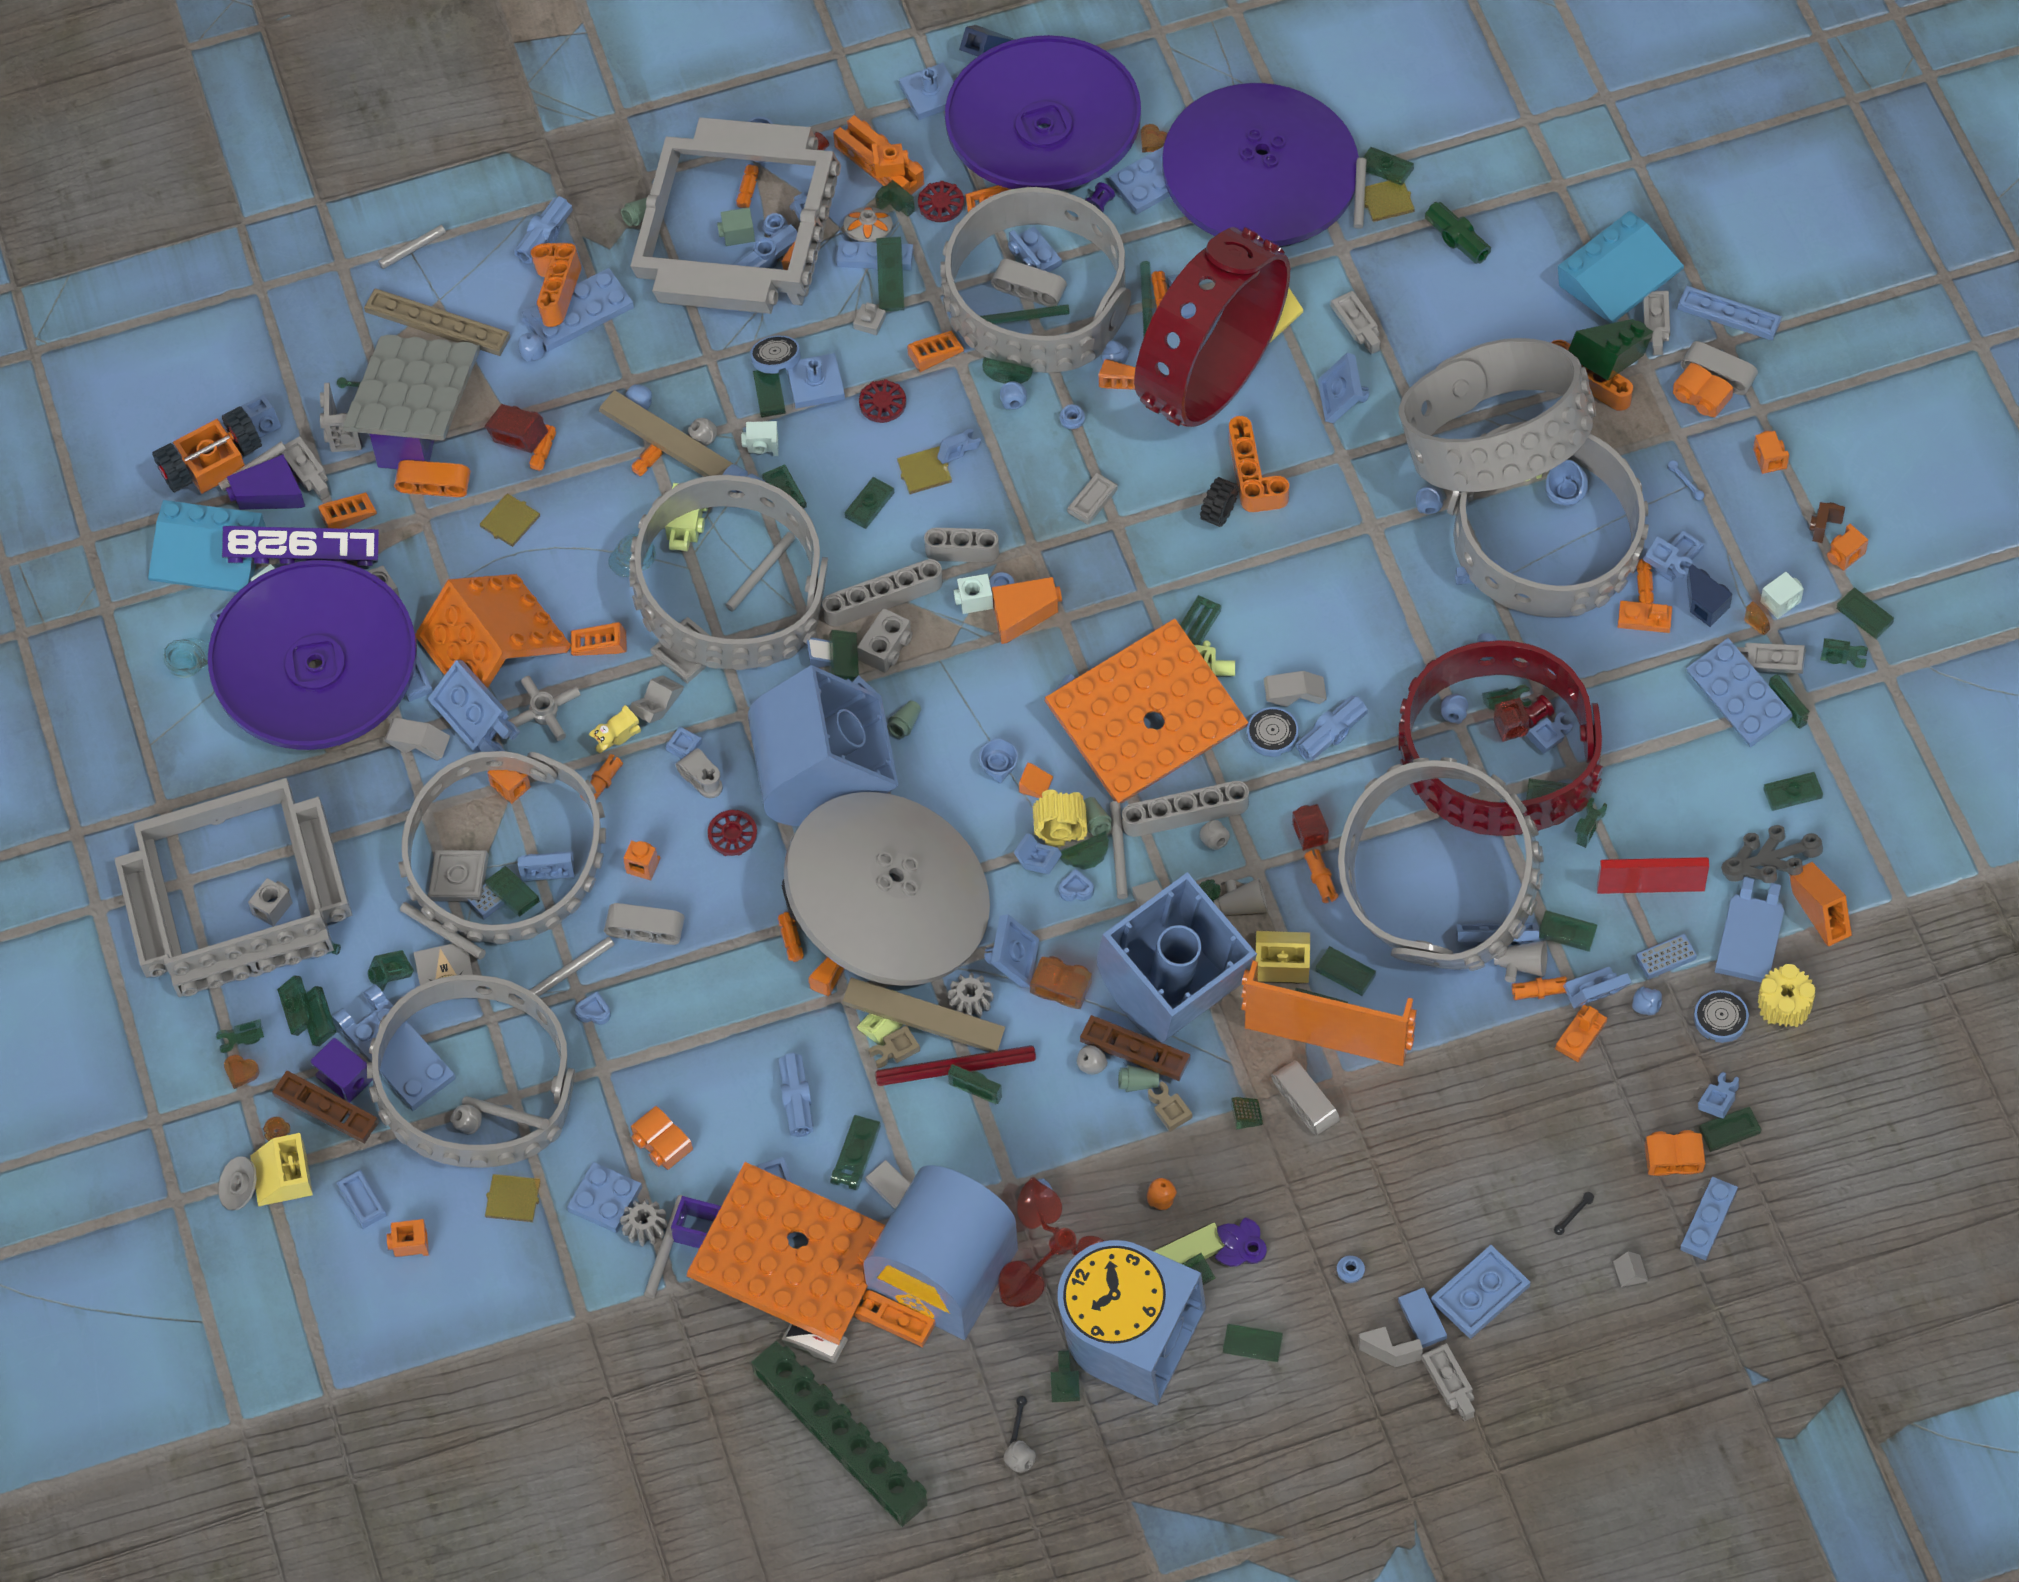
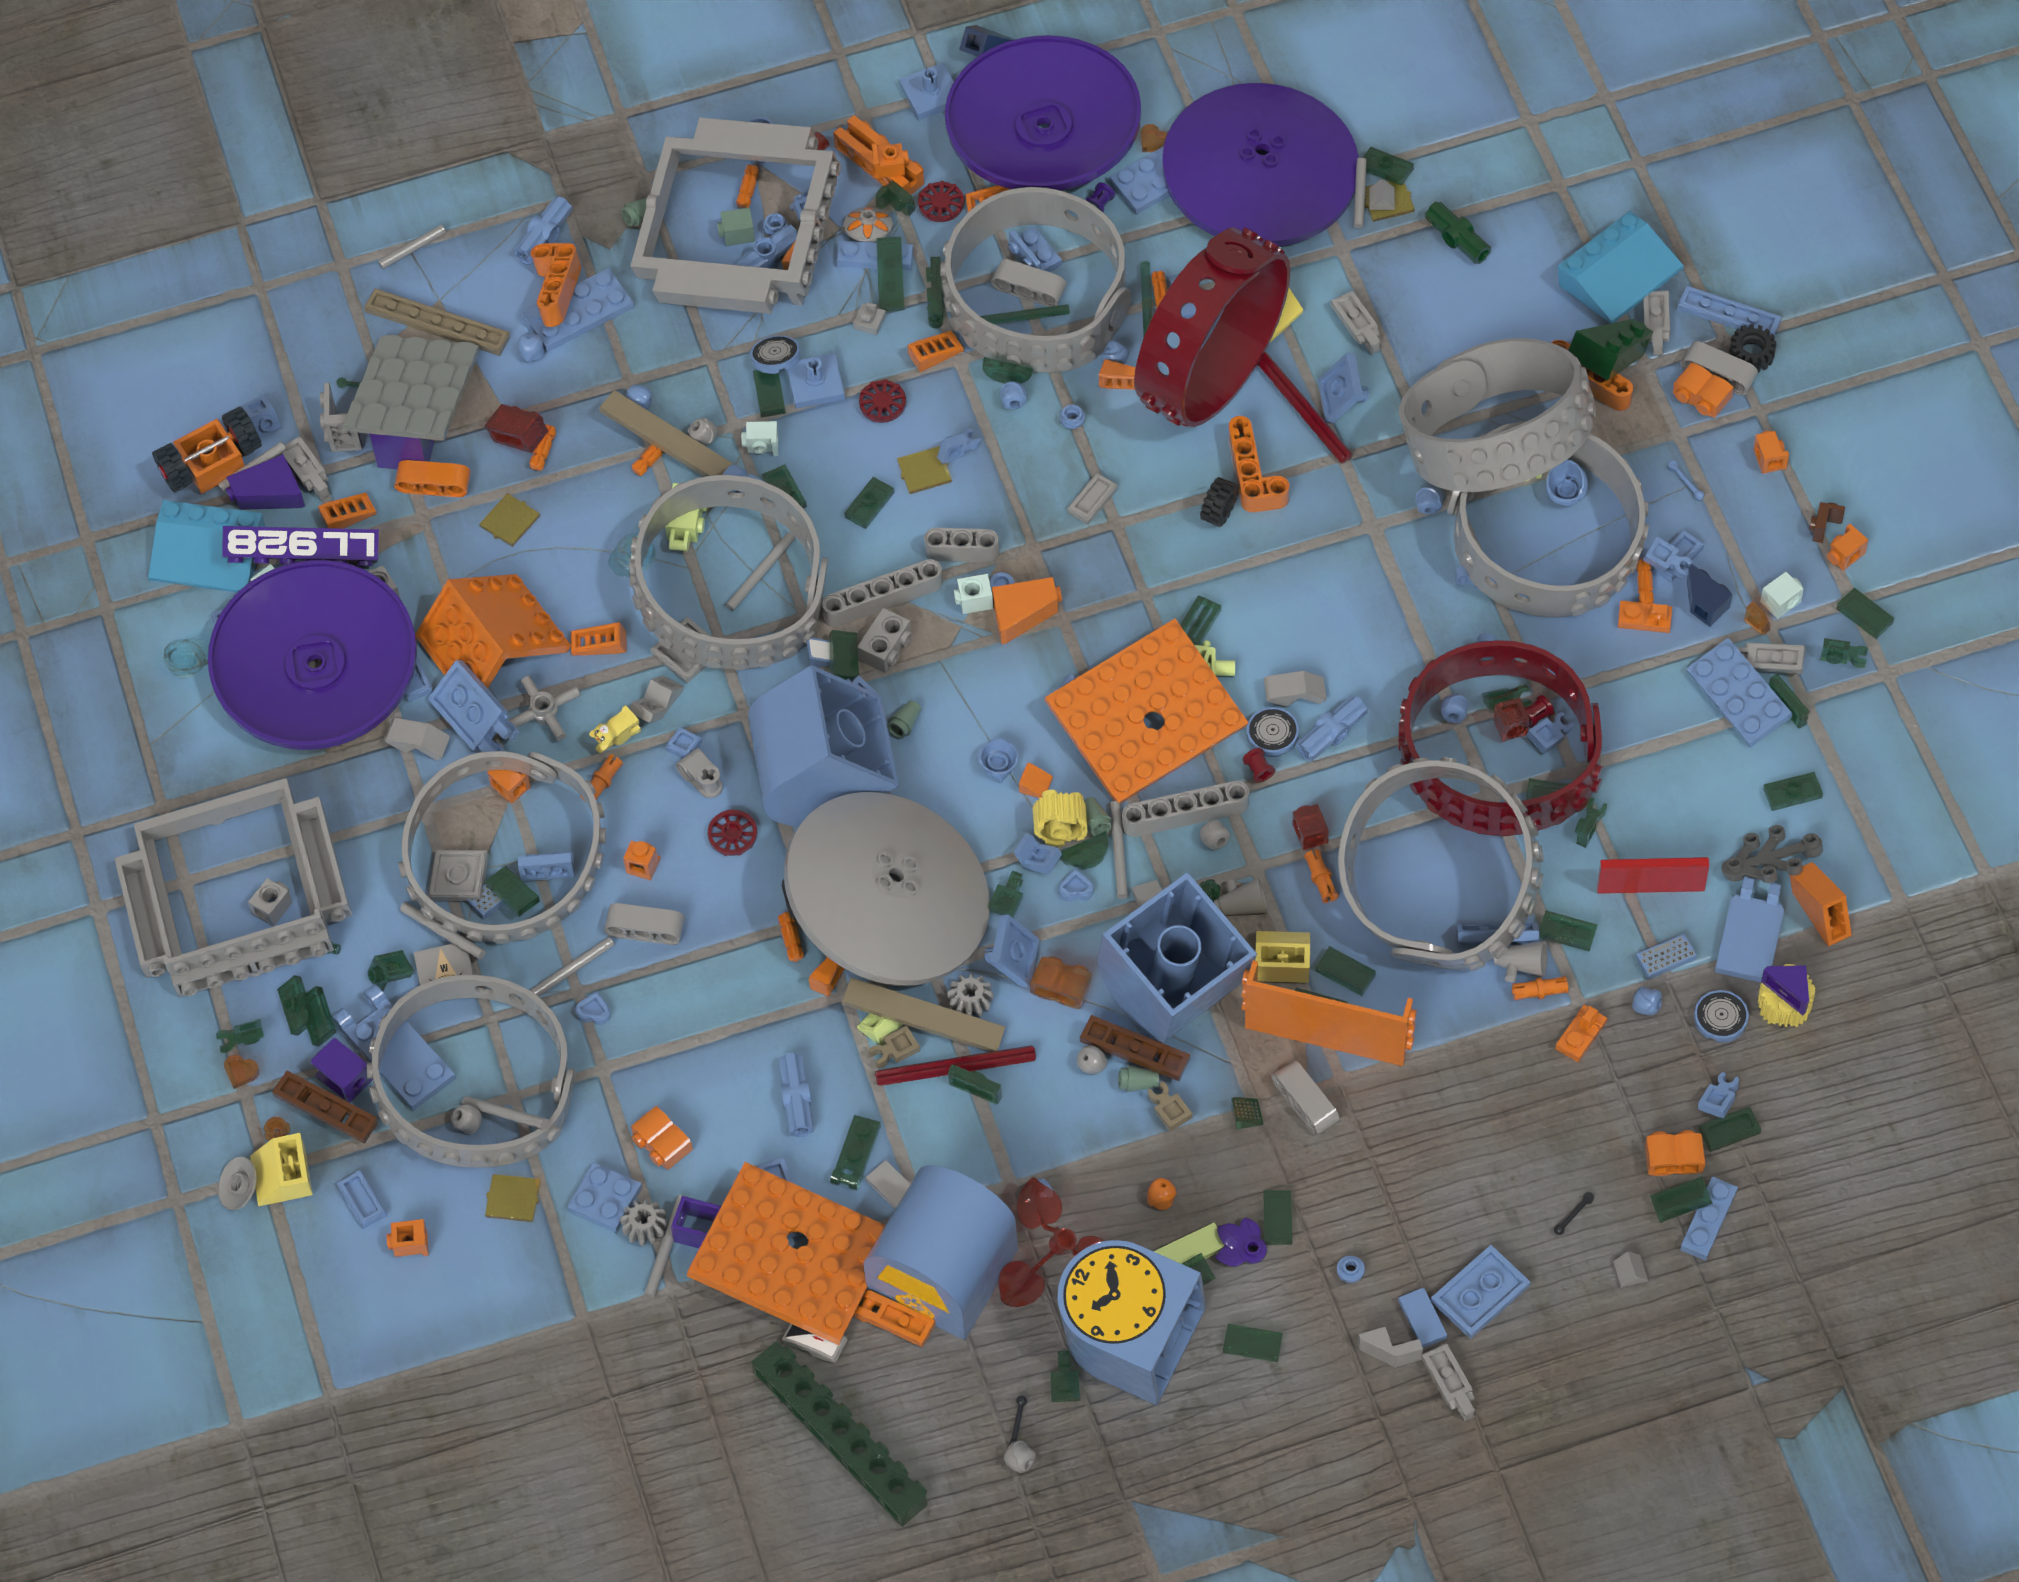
medium blue bracket [1564,967,1632,1009] -> none
none -> clear green plate [926,256,943,329]
none -> clear green plate [988,871,1023,918]
none -> dark red bush [1242,748,1275,783]
none -> dark red axle [1258,352,1352,463]
none -> clear green tile [1263,1190,1292,1245]
none -> light grey slope [1369,179,1395,210]
none -> clear green tile [1650,1176,1712,1223]
none -> black tyre [1729,324,1776,373]
none -> dark purple slope [1761,965,1809,1016]

